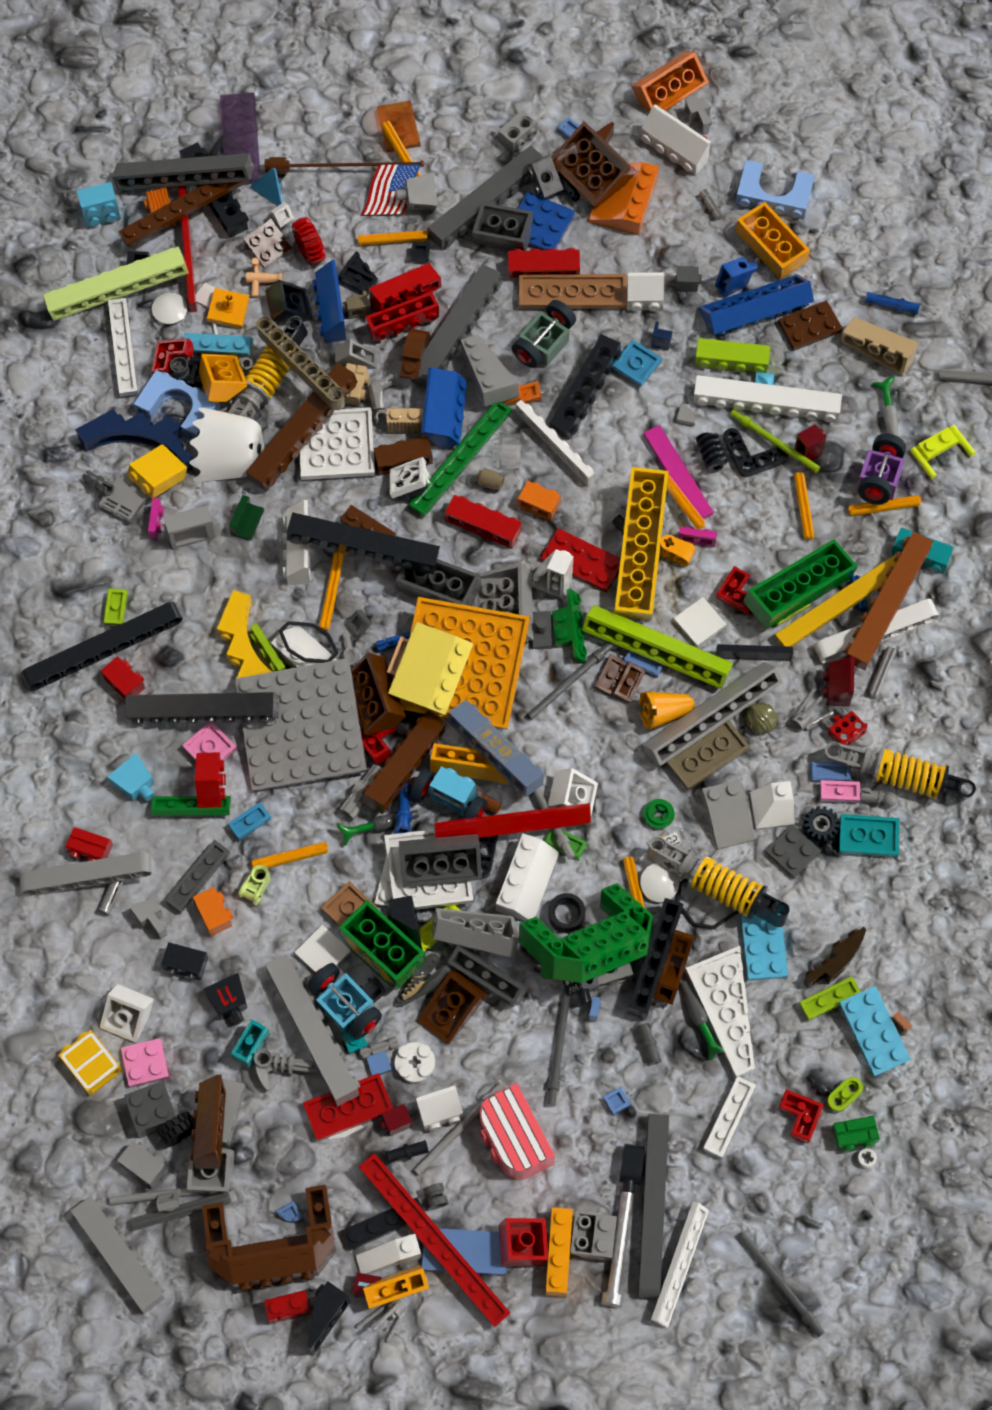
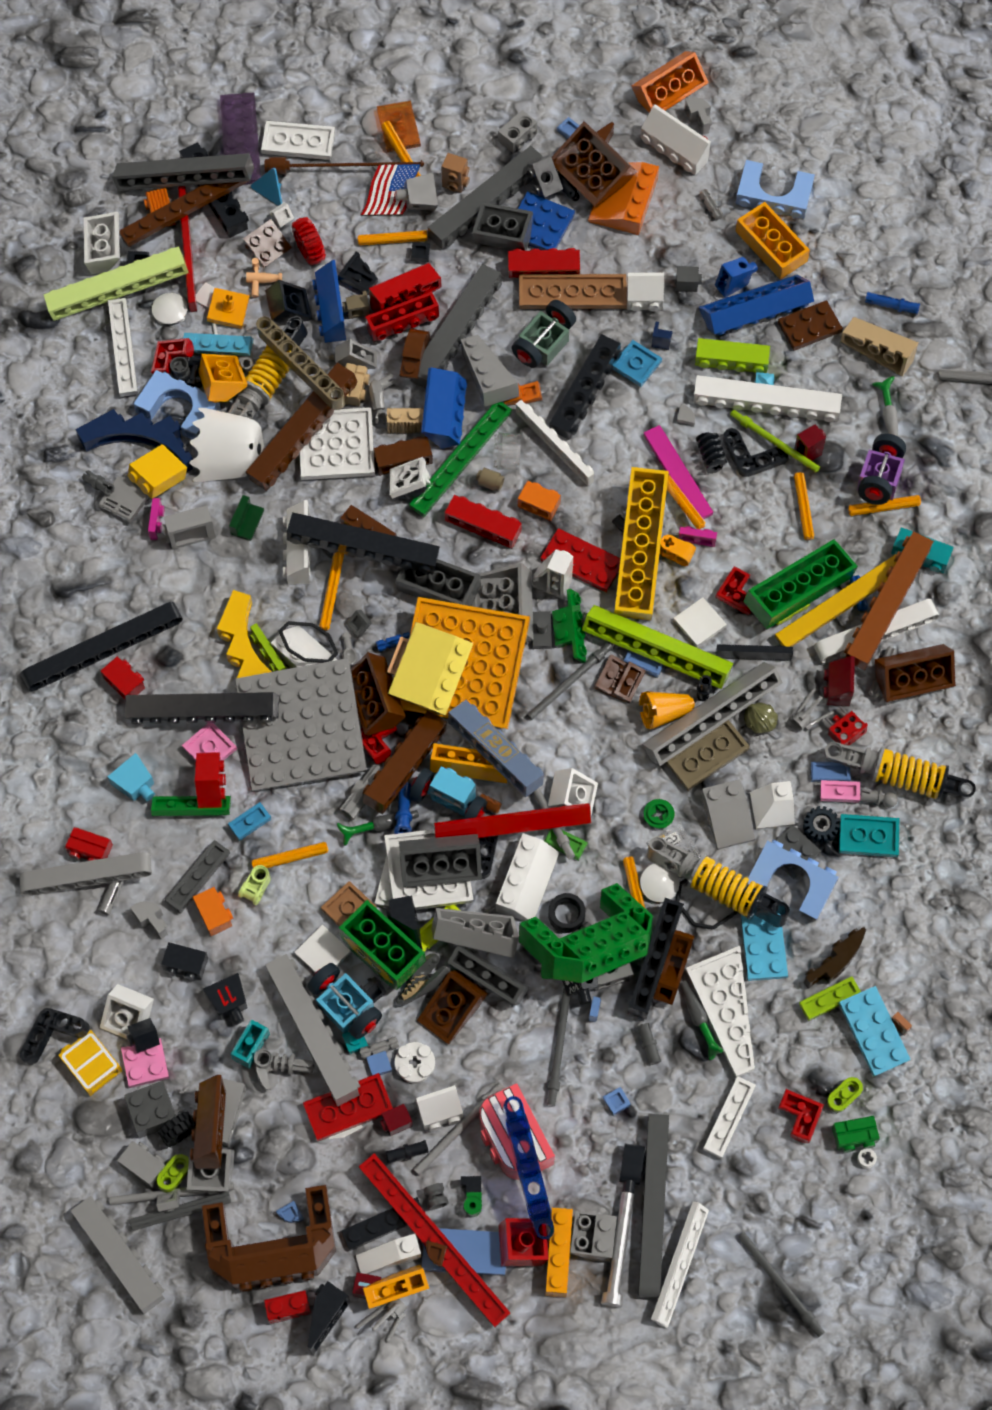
medium azure brick [77,182,121,227] -> none
lime plate [104,589,128,627] -> none
neon yellow plate [910,425,976,479] -> none
none -> black beam [20,1008,90,1065]
none -> white slope [84,212,120,274]
none -> black brick [126,1018,160,1053]
none -> lime plate [157,1154,189,1192]
none -> white plate [261,121,335,160]
none -> reddish brown tile [426,1241,447,1268]
none -> medium nougat brick [441,153,470,193]
none -> leg [460,1176,482,1217]
none -> clear blue beam [503,1096,554,1240]
none -> black pin [696,675,712,701]
none -> light blue arch [748,839,839,920]
none -> reddish brown slope [874,644,956,702]

